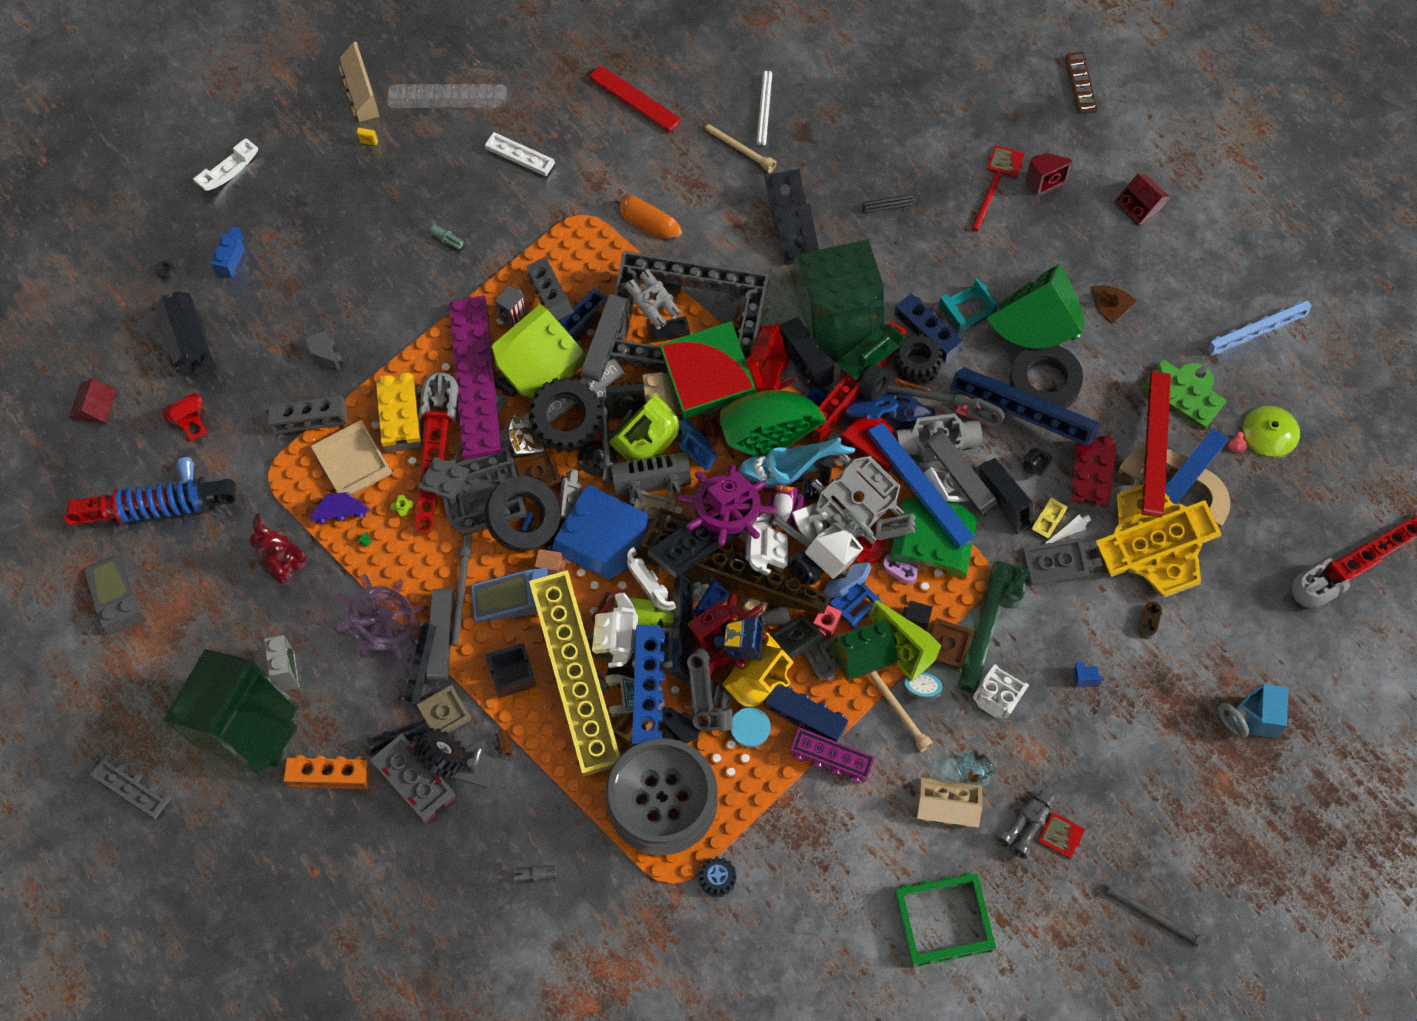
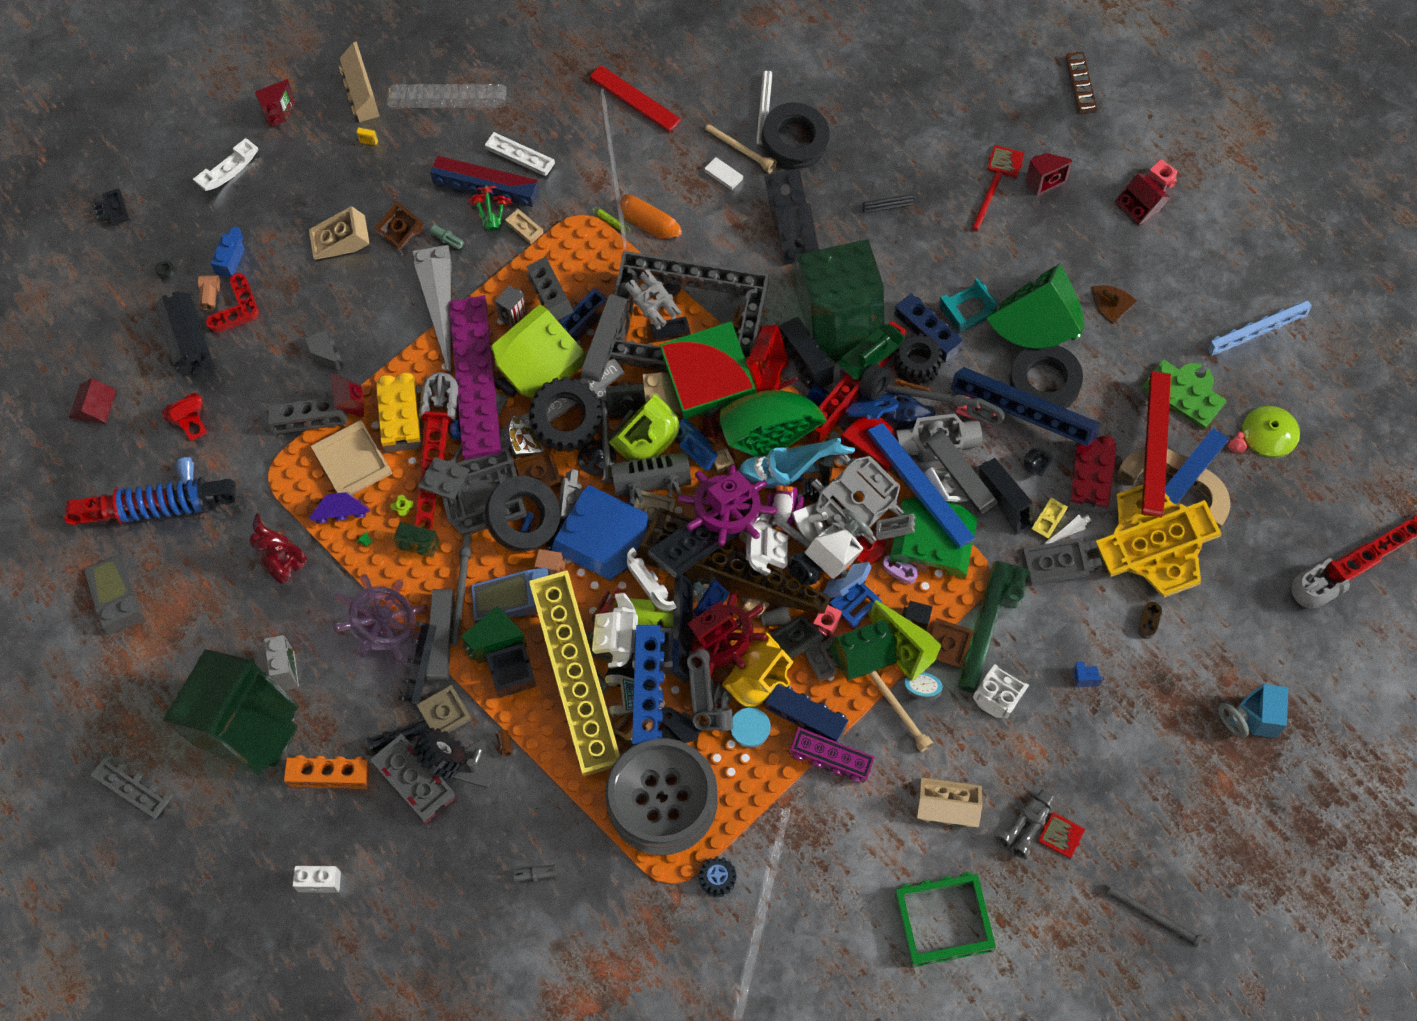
dark blue torso [715,616,763,660] -> none
clear light blue hair [956,751,997,783] -> none
none -> black hinge [93,188,130,225]
none -> nougat piece [198,275,220,311]
none -> red beam [206,273,259,333]
none -> dark red slope [255,79,296,128]
none -> white brick [293,866,341,893]
none -> tan slope [309,206,370,260]
none -> dark red slope [330,373,364,418]
none -> reddish brown slope [374,201,424,250]
none -> clear green brick [393,522,440,557]
none -> light grey plate [413,245,452,373]
none -> brick [430,155,539,207]
none -> blue tile [450,420,461,440]
none -> dark green slope [461,606,527,664]
none -> plant [467,185,512,231]
none -> tan plate [505,209,543,244]
none -> lime piece [593,207,630,234]
none -> clear piece [601,89,627,250]
none -> white tile [704,157,743,191]
none -> tan tile [713,448,735,473]
none -> clear piece [735,807,791,1020]
none -> black tyre [761,102,830,168]
none -> coral brick [1148,159,1178,191]

